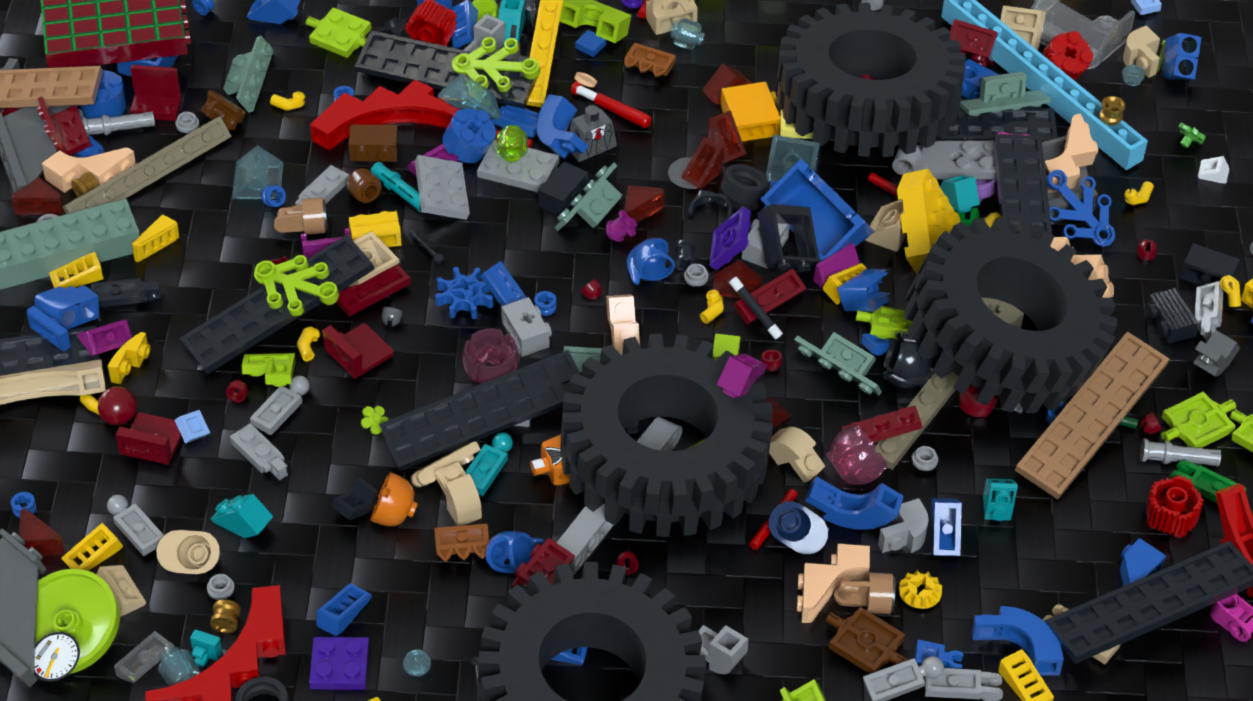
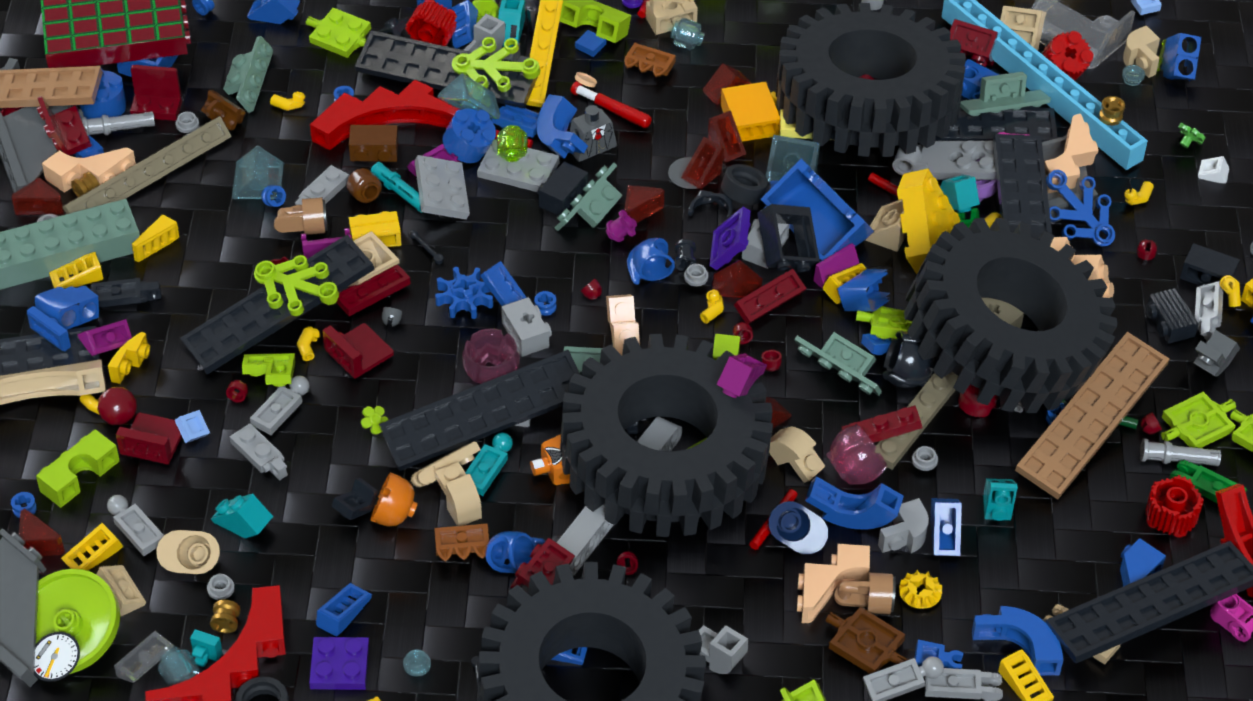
black bar [729,276,783,340] -> none
none -> lime arch [36,429,120,508]
none -> dark red hinge [733,322,753,344]

